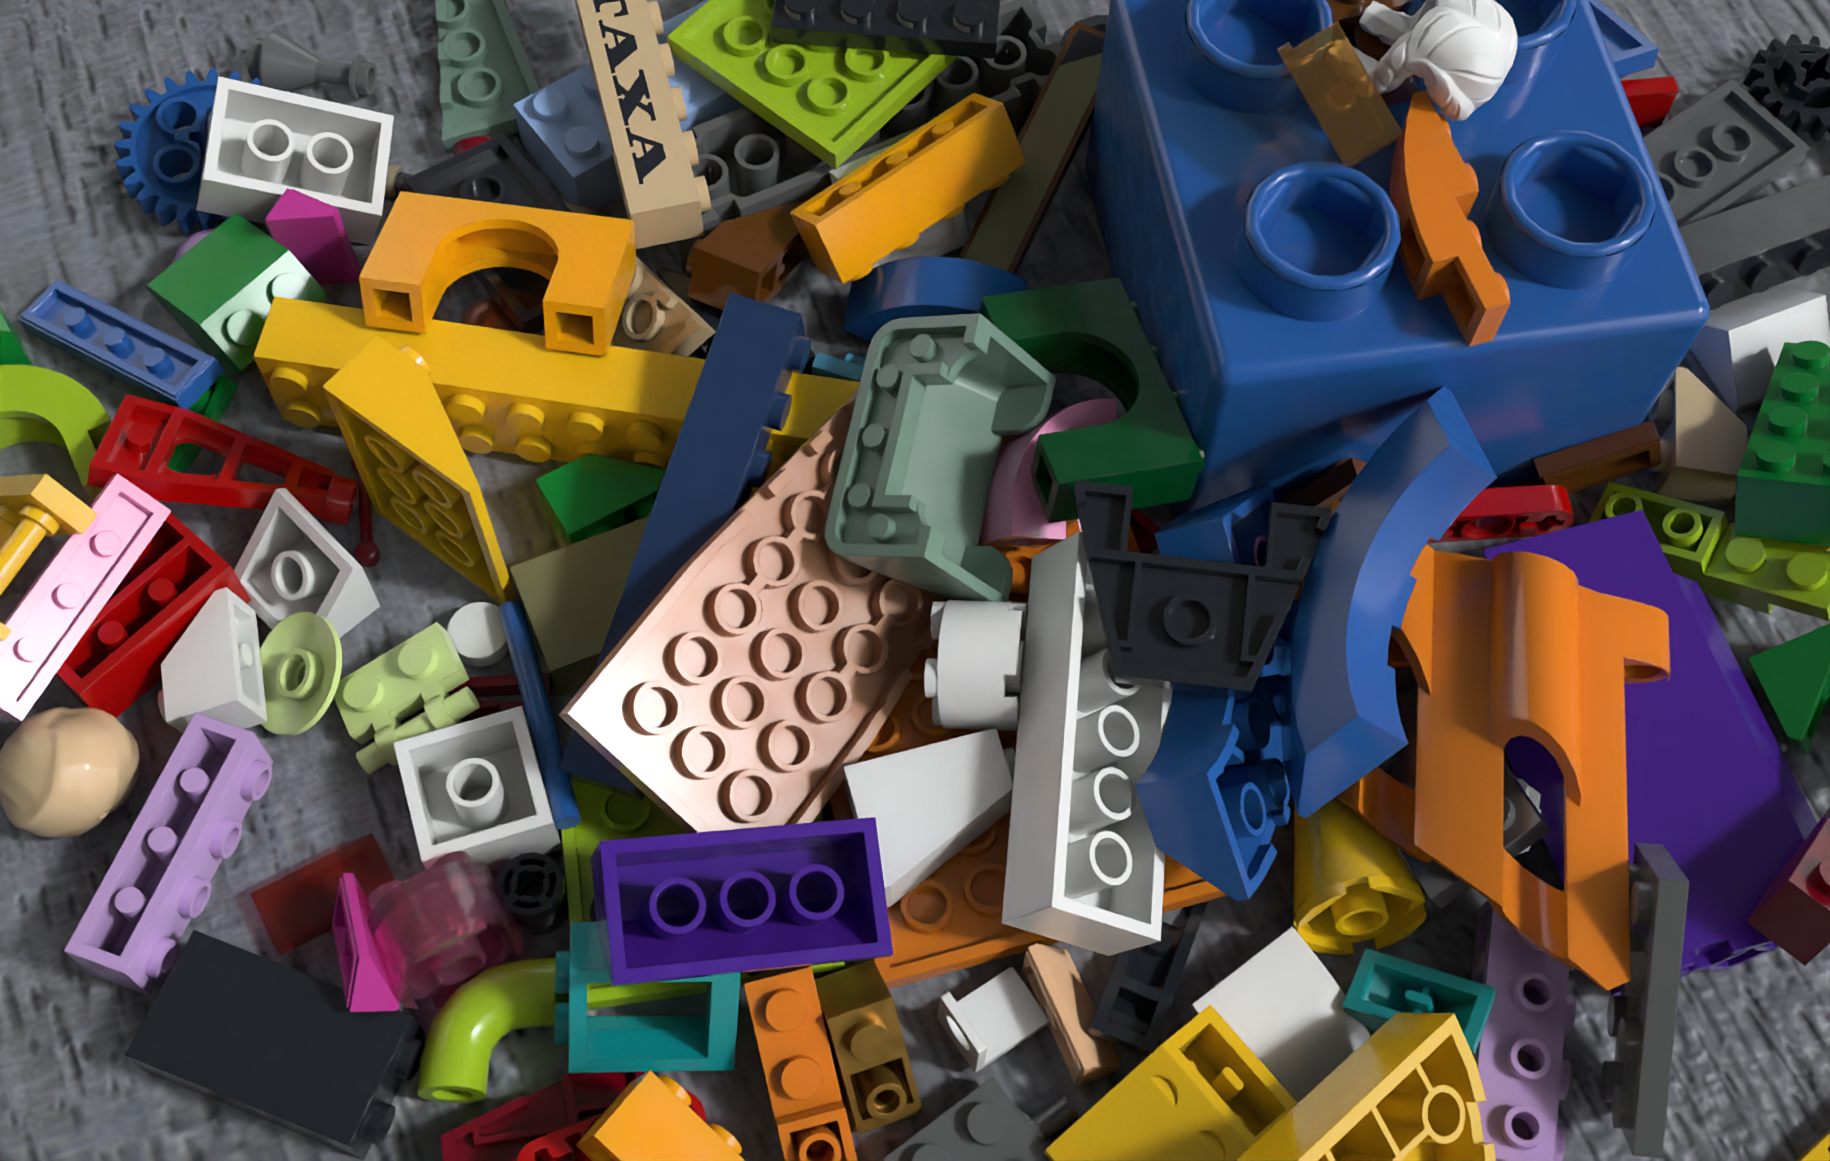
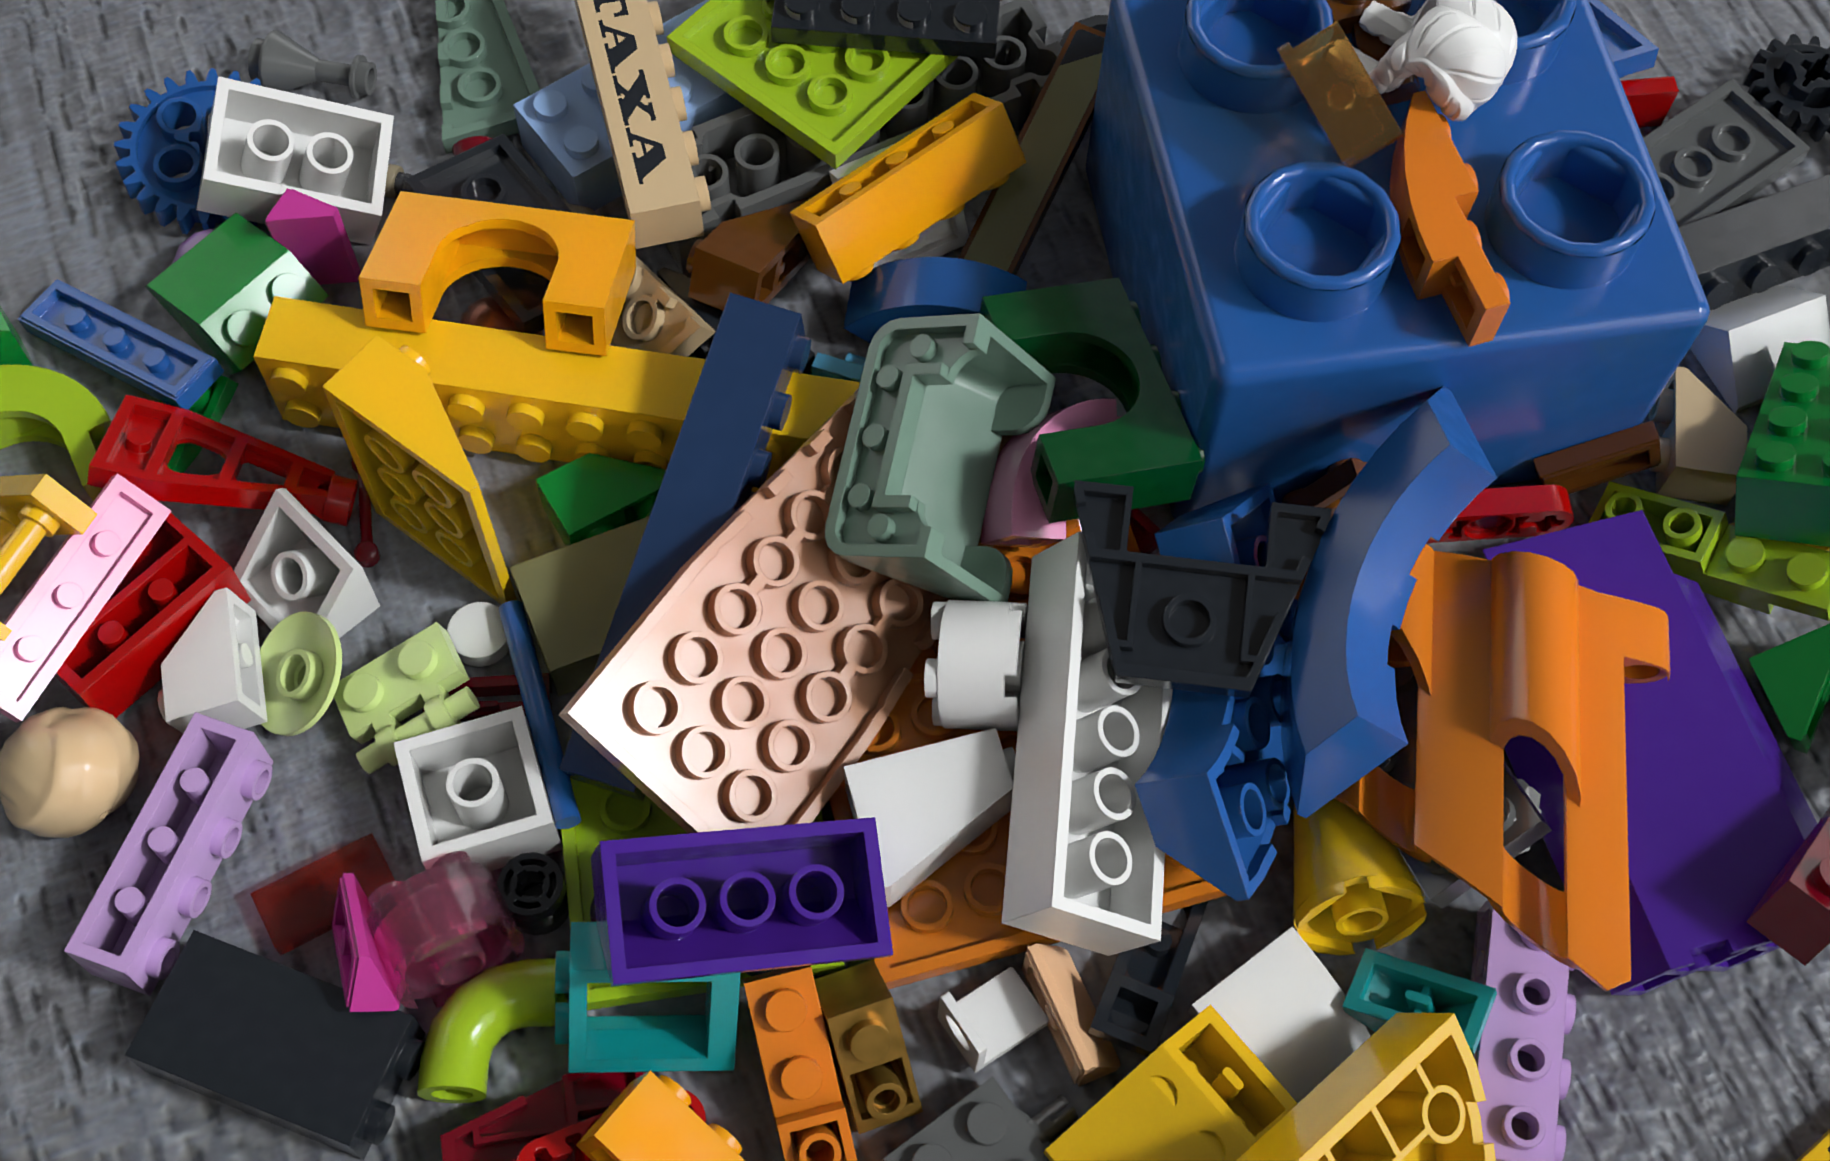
dark grey plate [1601,842,1689,1158] -> none

